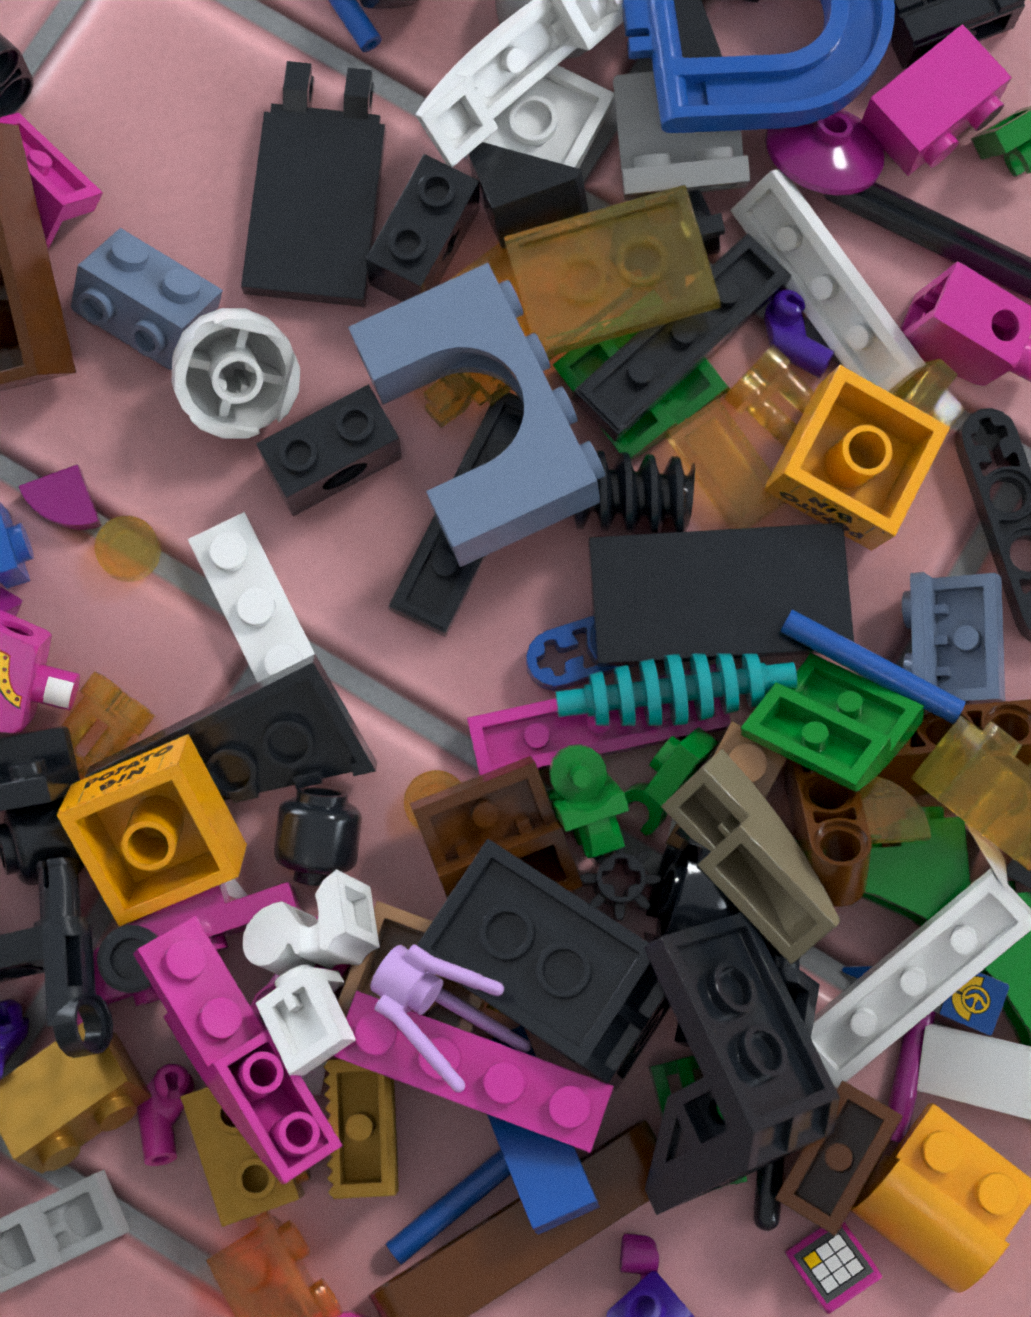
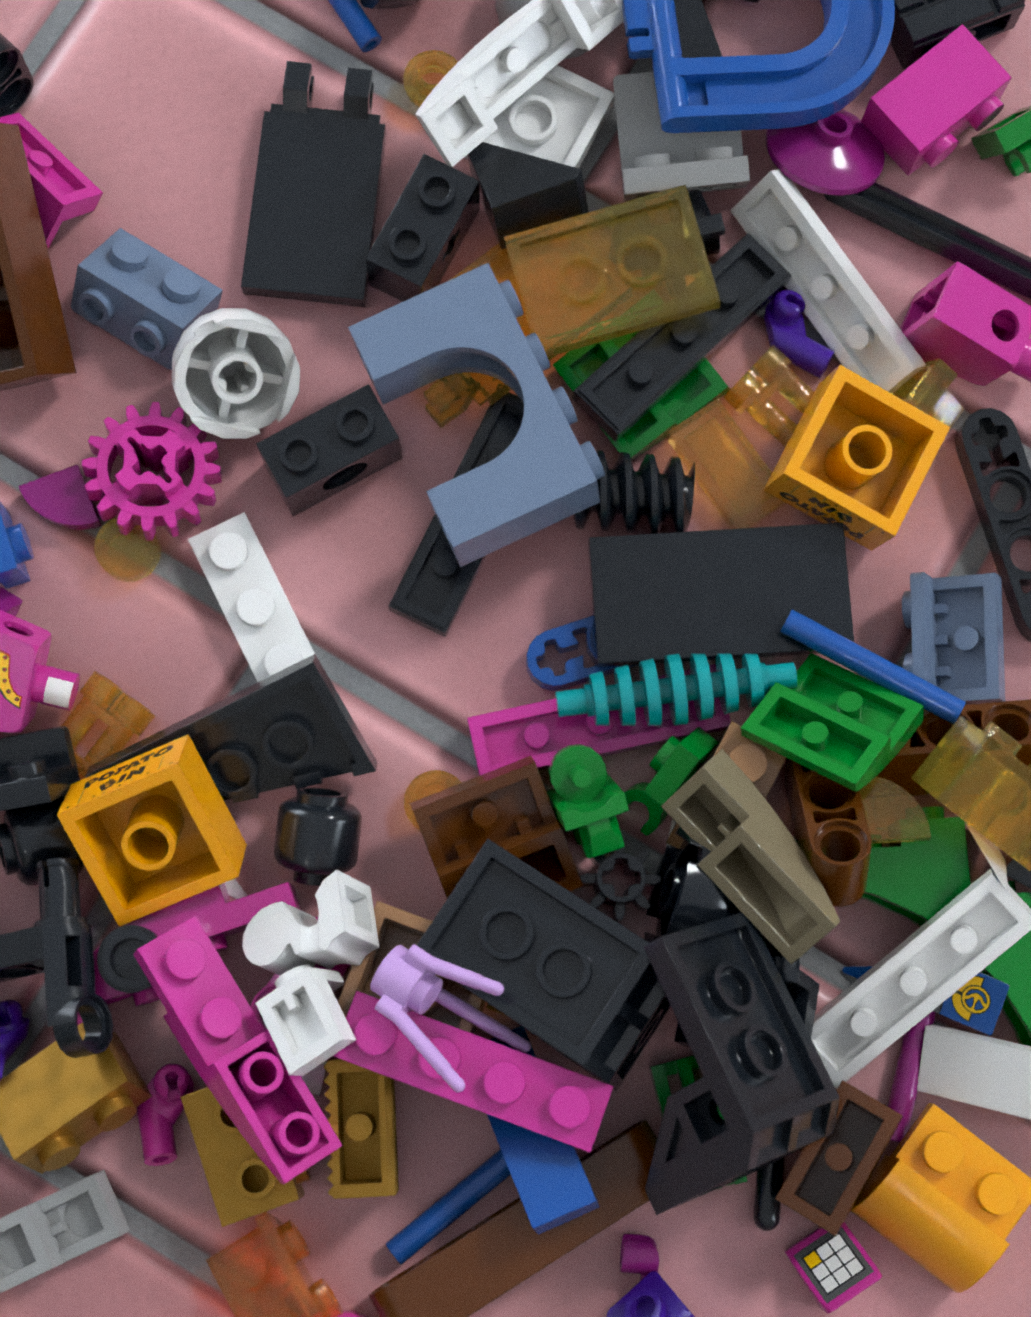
none -> dark pink gear [82,402,222,541]
none -> clear yellow plate [403,50,458,107]

